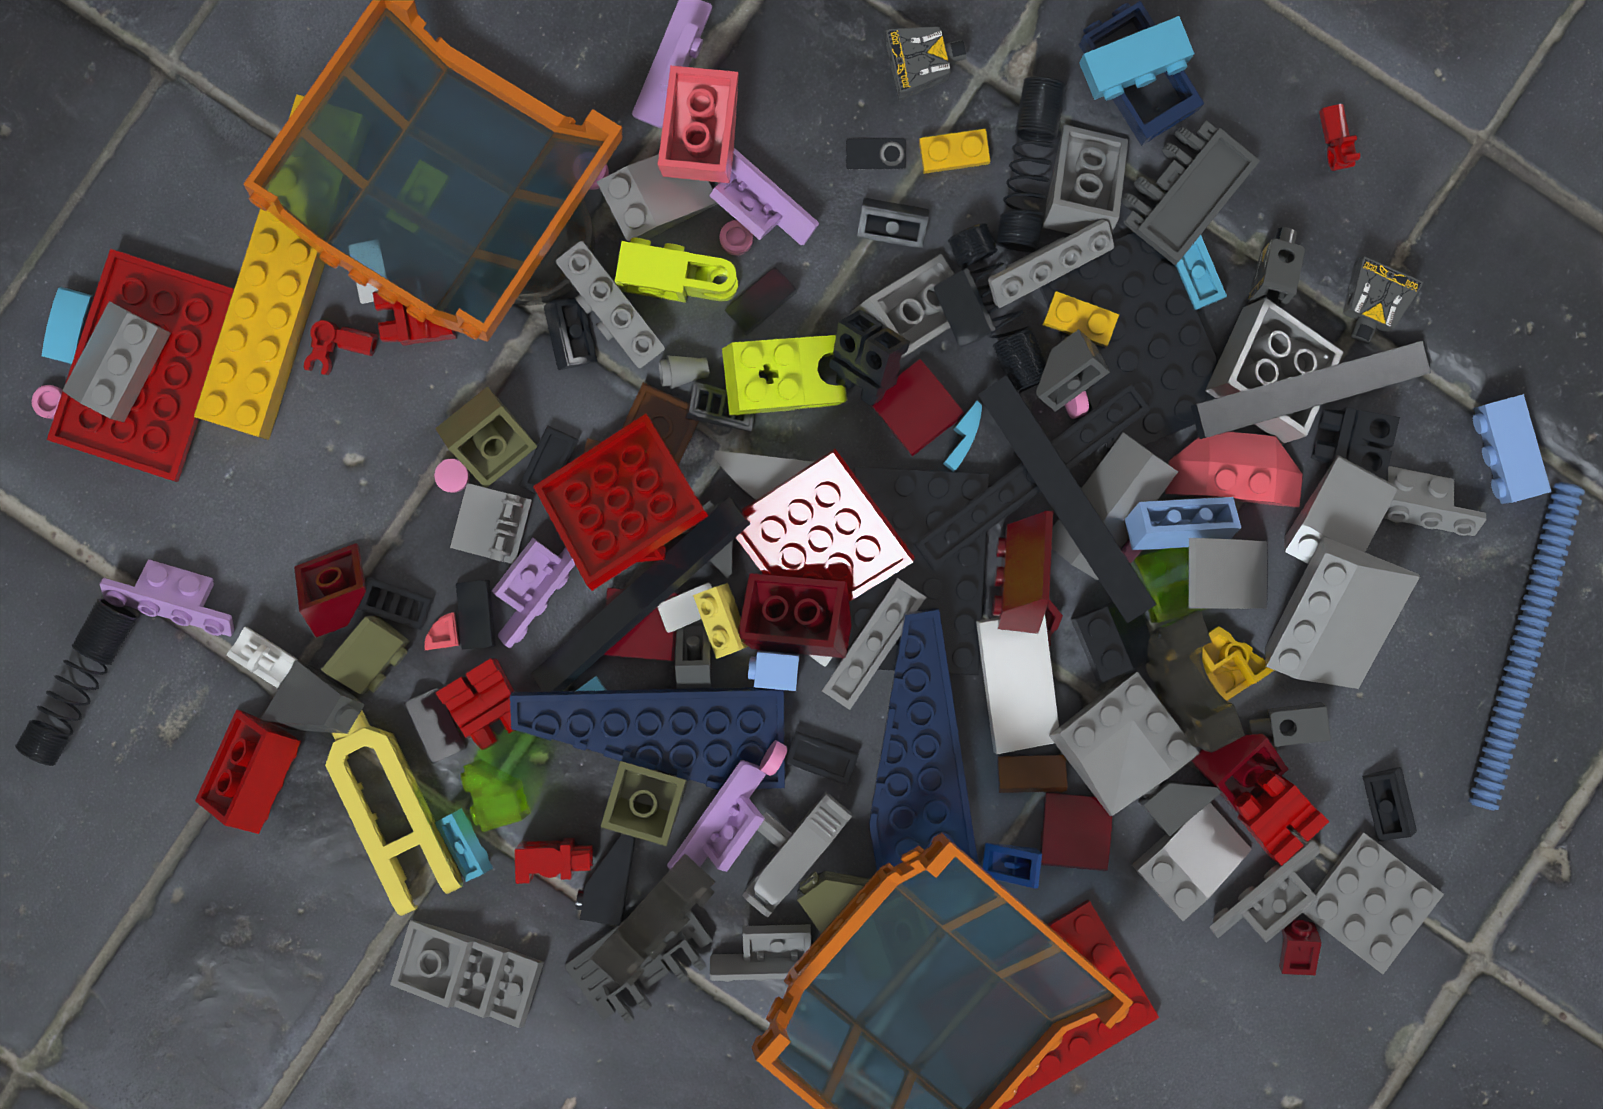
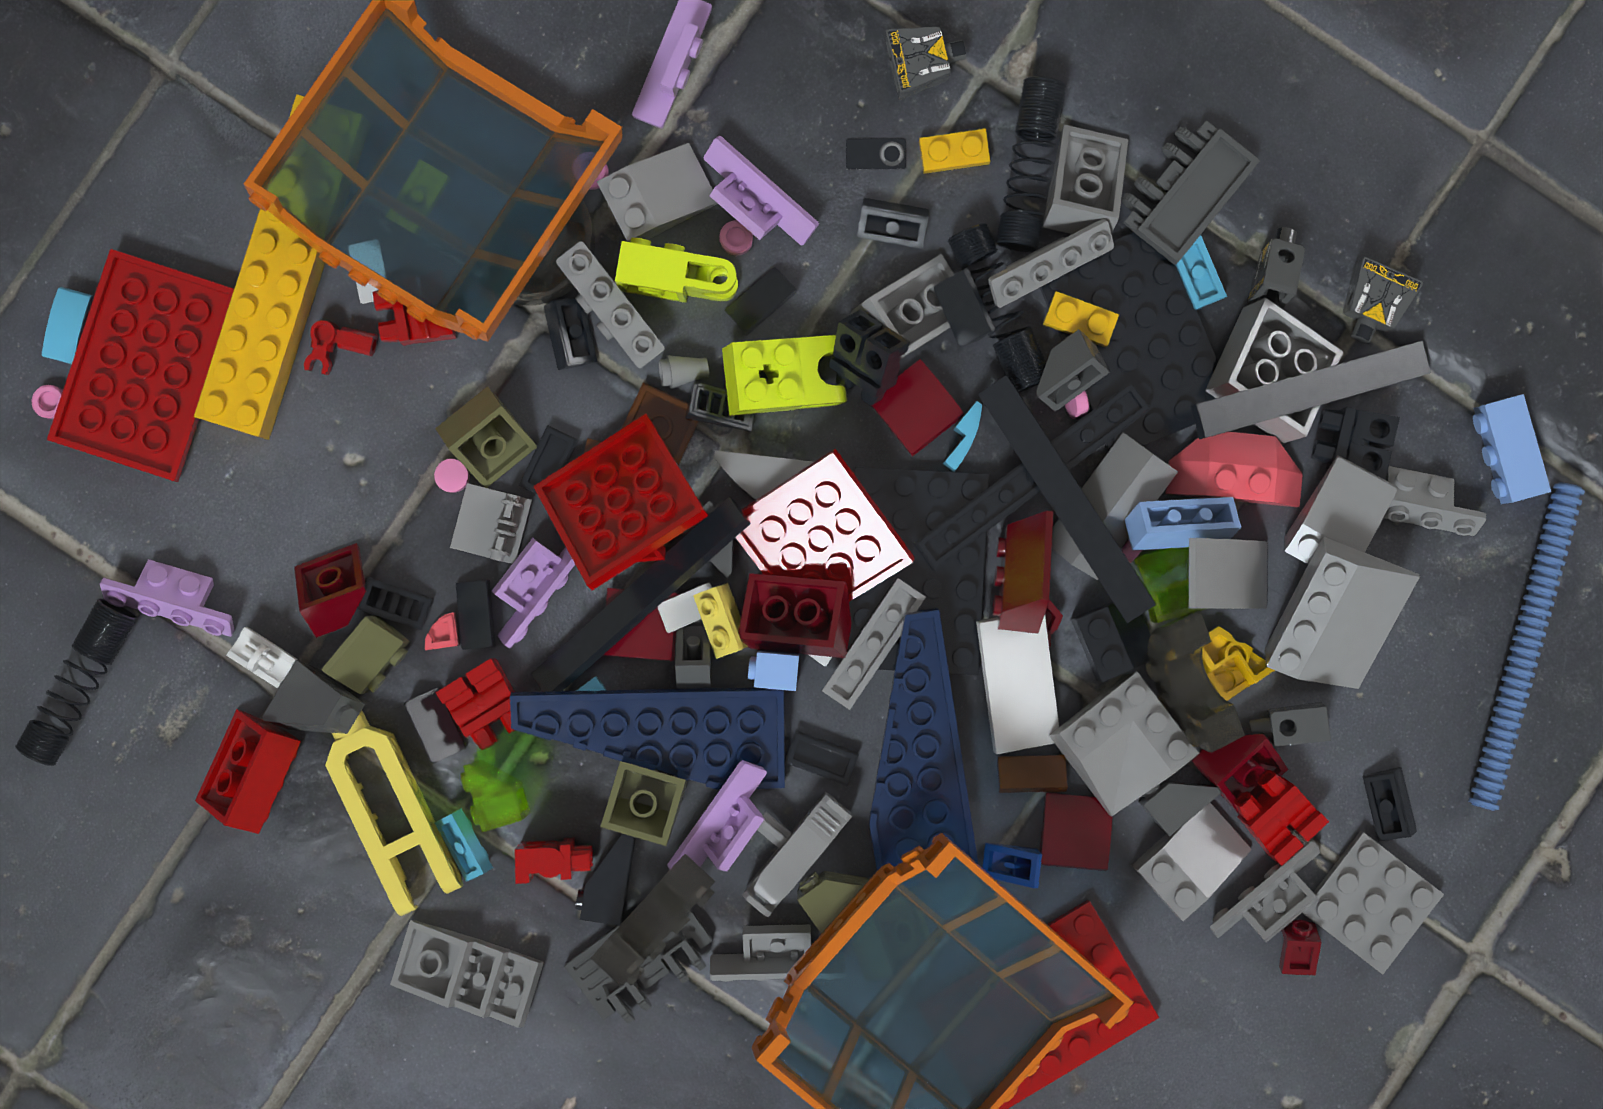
light grey slope [62,301,171,422] -> none
coral slope [658,65,739,183] -> none
bright pink tile [759,740,787,776] -> none
dark blue window [1079,1,1204,146] -> none
medium azure brick [1079,16,1194,101] -> none
red bar [1319,104,1361,171] -> none

